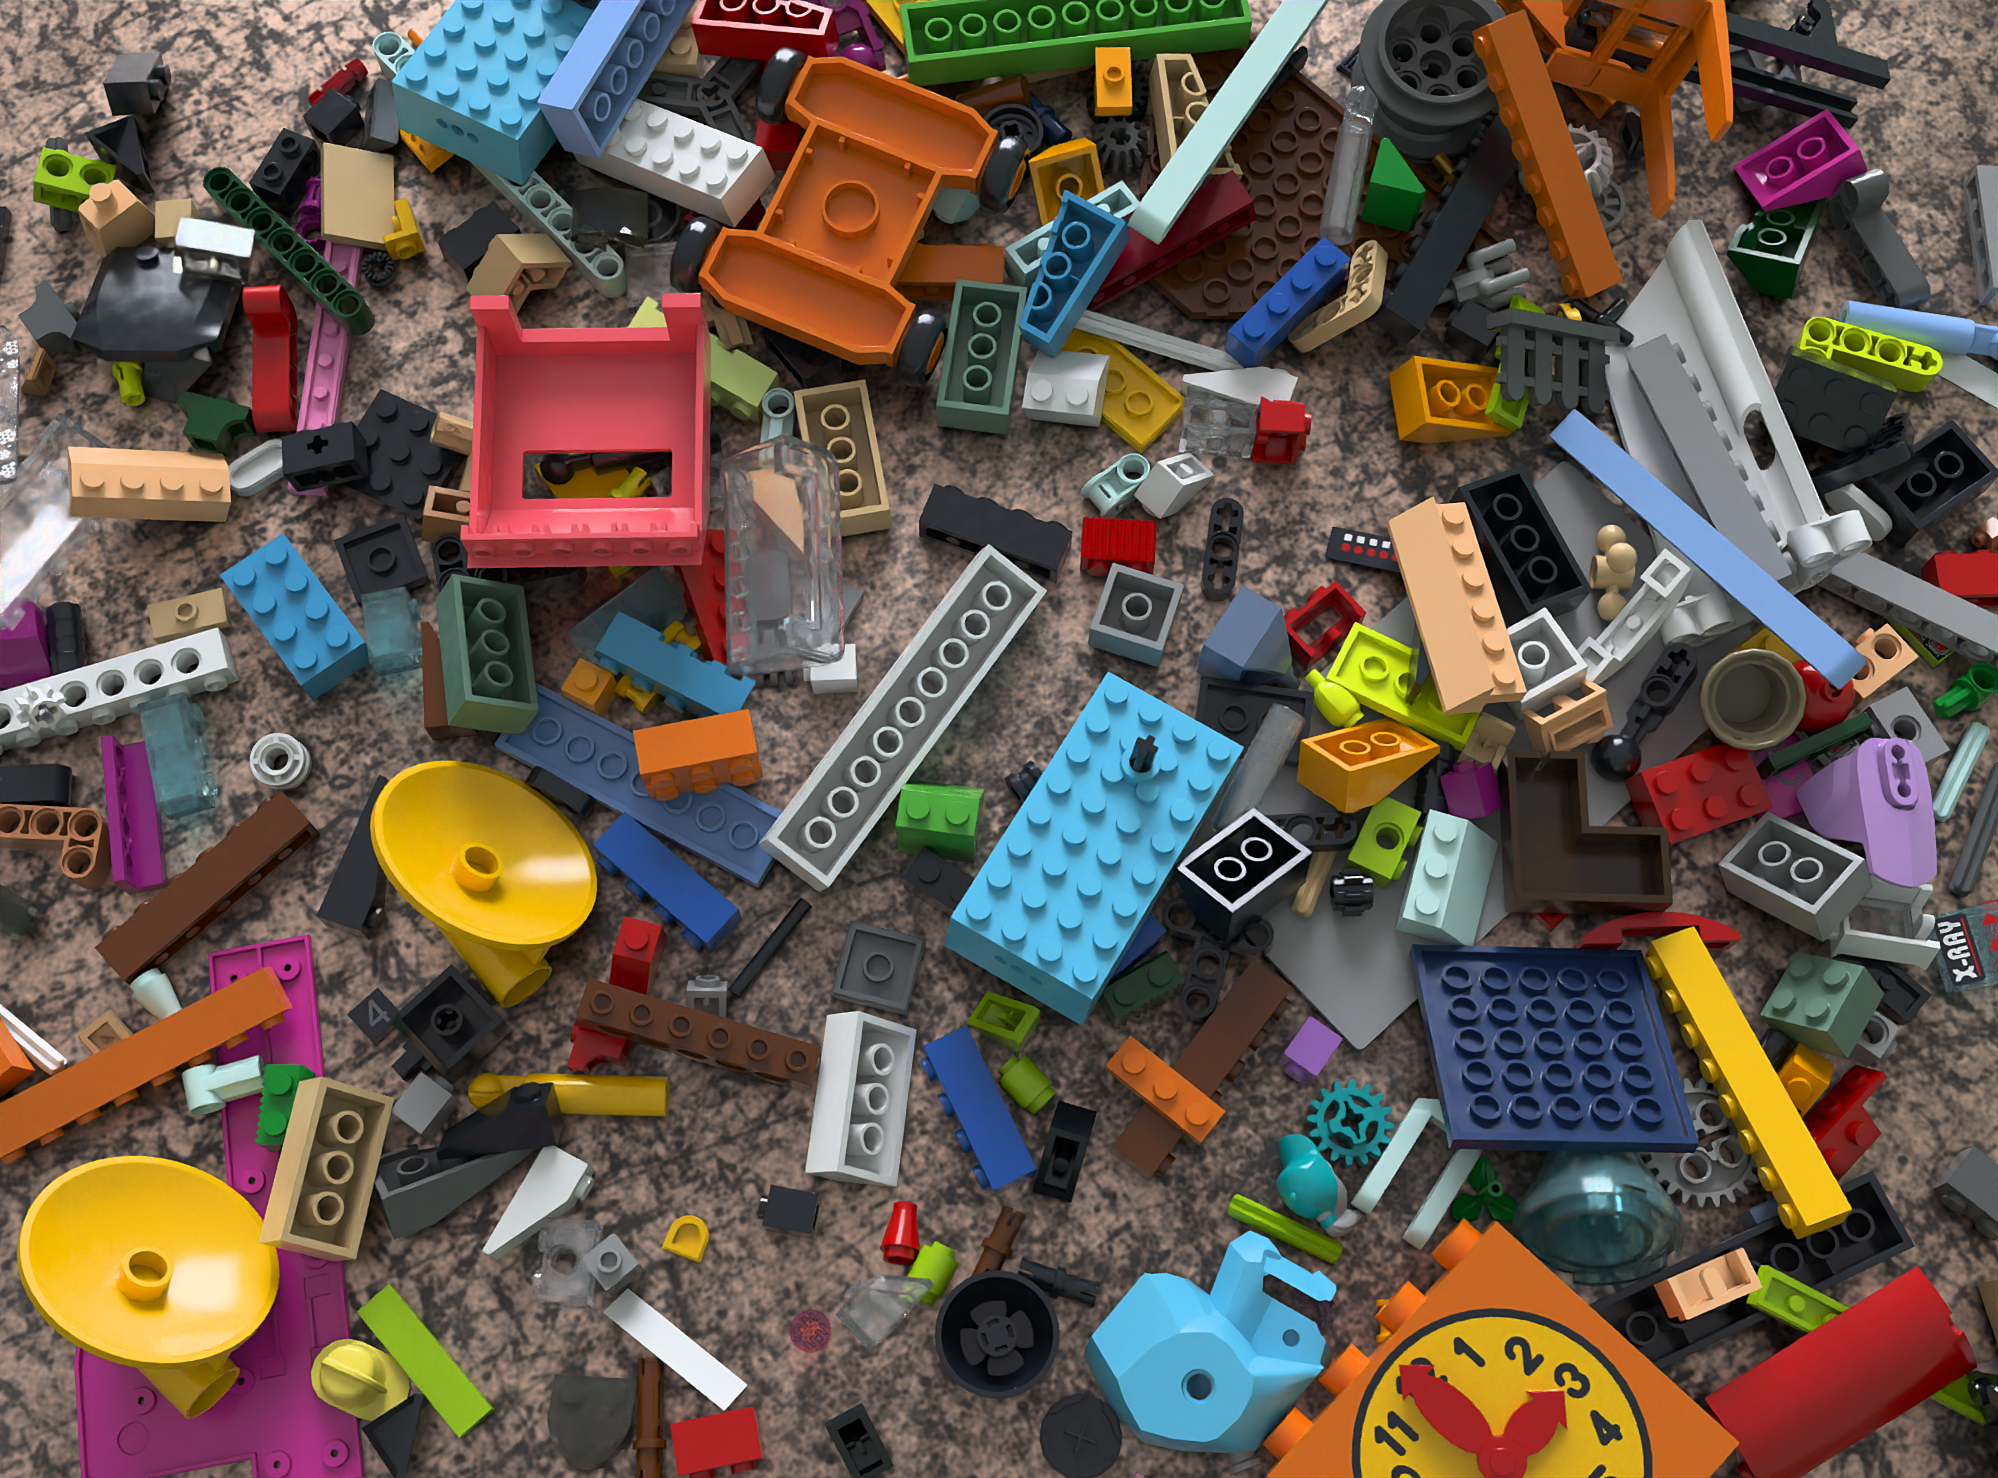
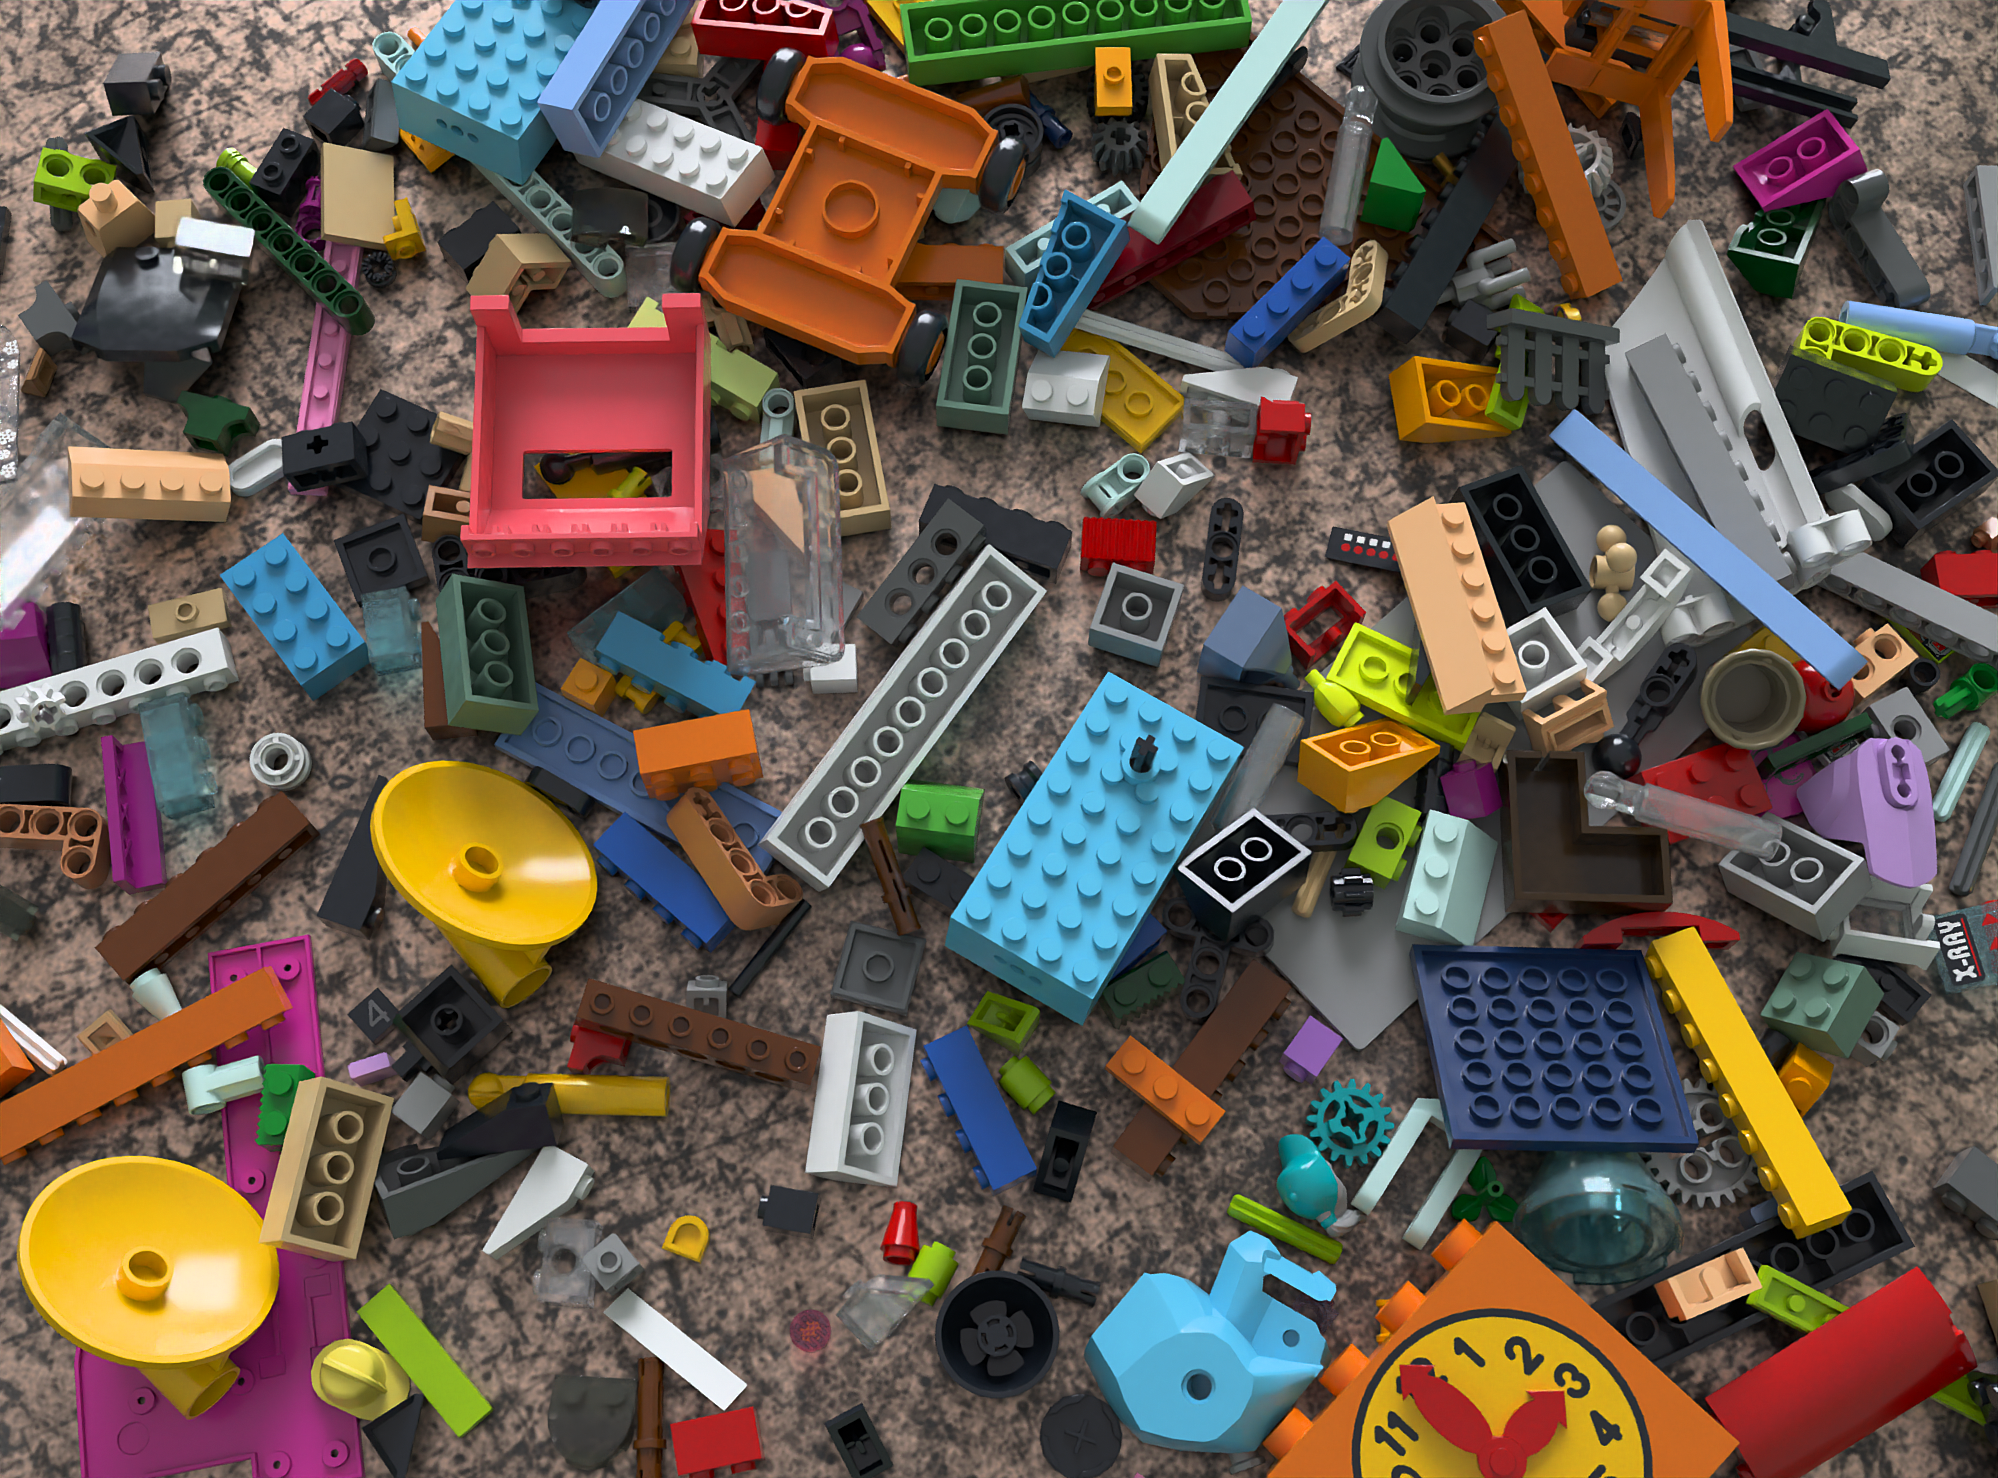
neon yellow pin [112,361,145,406] -> none
red beam [243,284,298,433] -> none
red slope [609,916,668,996] -> none
light orange slope [1028,137,1105,227] -> none
black piece [1571,298,1634,347] -> none
red bracket [1755,1064,1887,1182] -> none
none -> lime pin [216,148,257,192]
none -> lavender tile [348,1052,398,1087]
none -> nougat beam [666,787,803,930]
none -> dark grey brick [856,498,987,648]
none -> reddish brown pin [859,817,922,936]
none -> clear piece [1584,771,1782,861]
none -> black hose [1899,658,1940,697]

